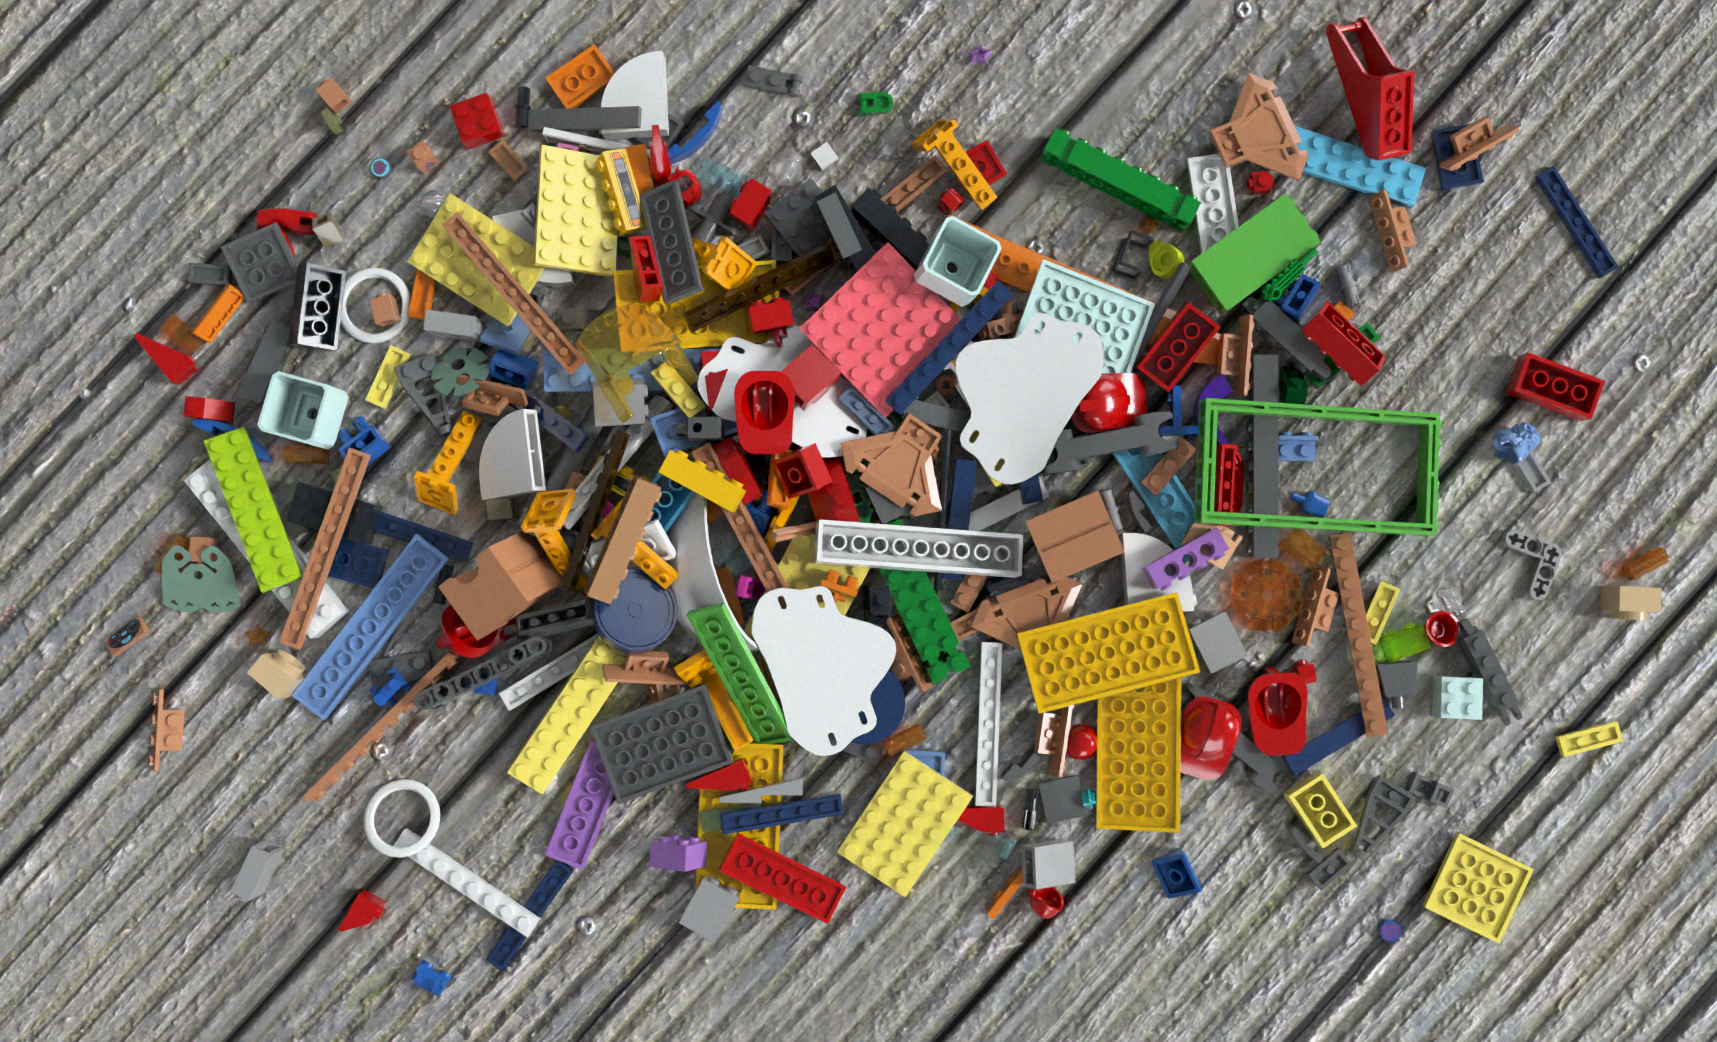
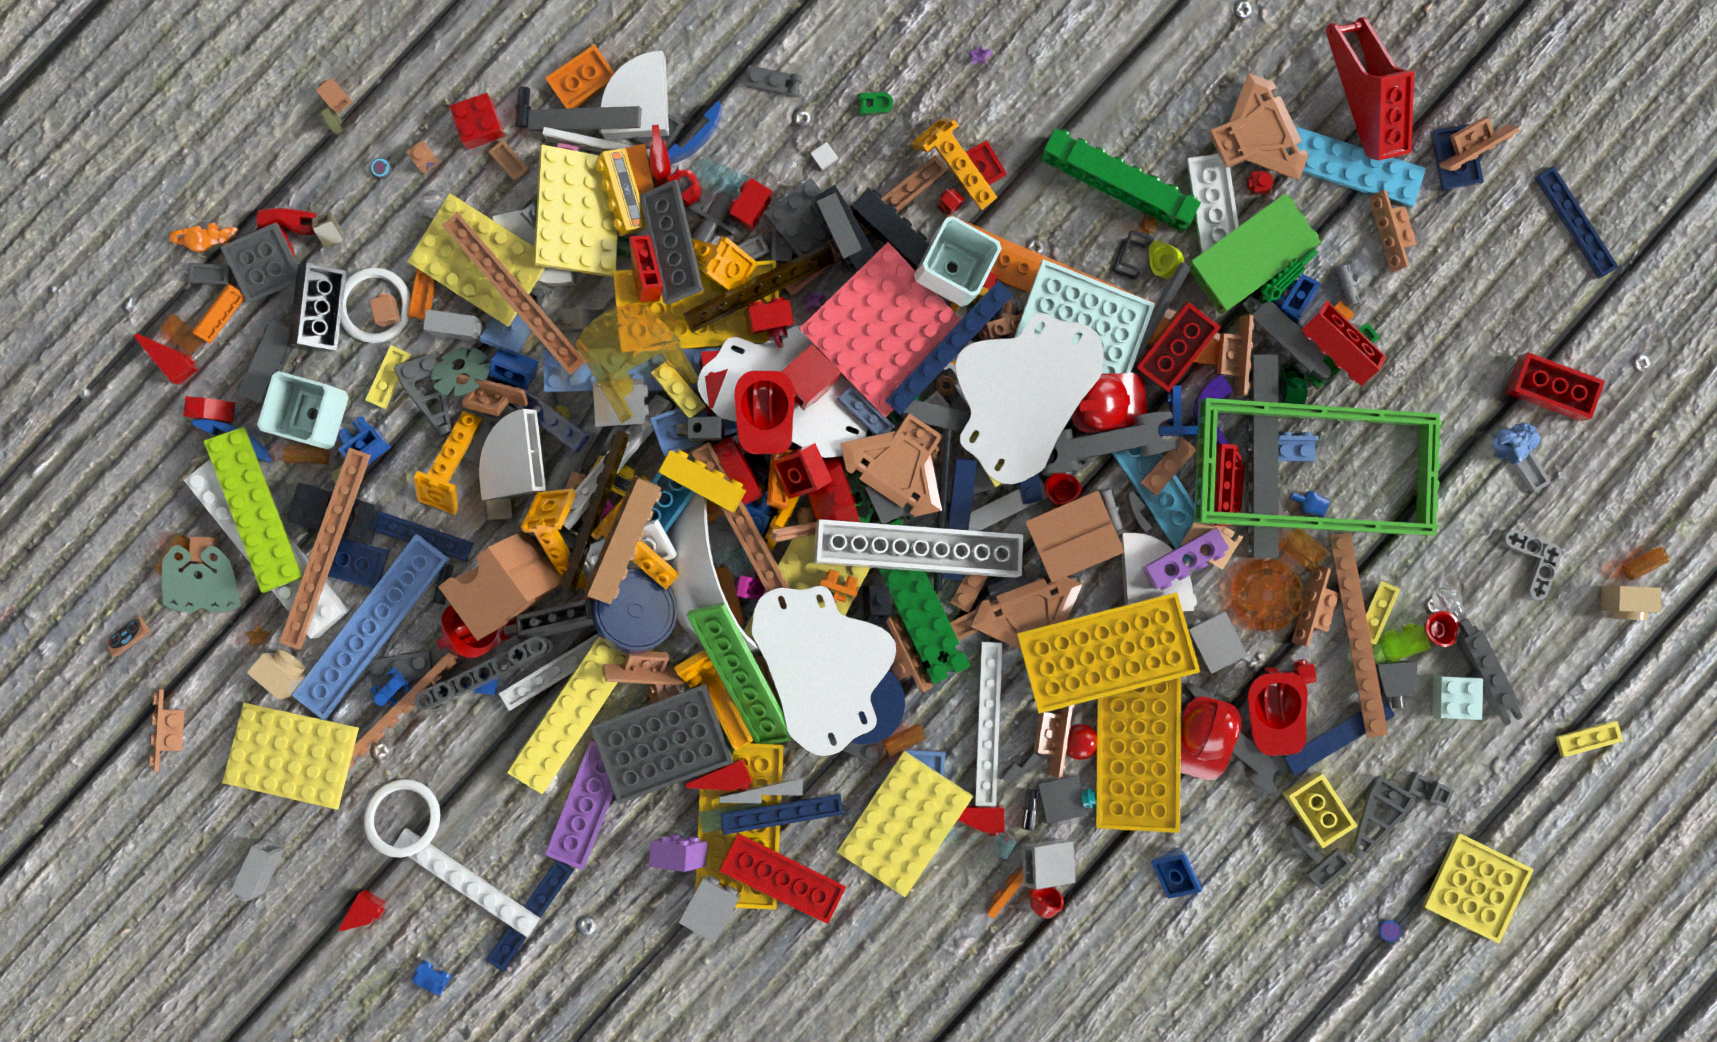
none -> orange animal [169,223,238,252]
none -> light yellow plate [222,703,359,809]
none -> tan cone [797,506,815,525]
none -> red helmet [1045,473,1081,507]

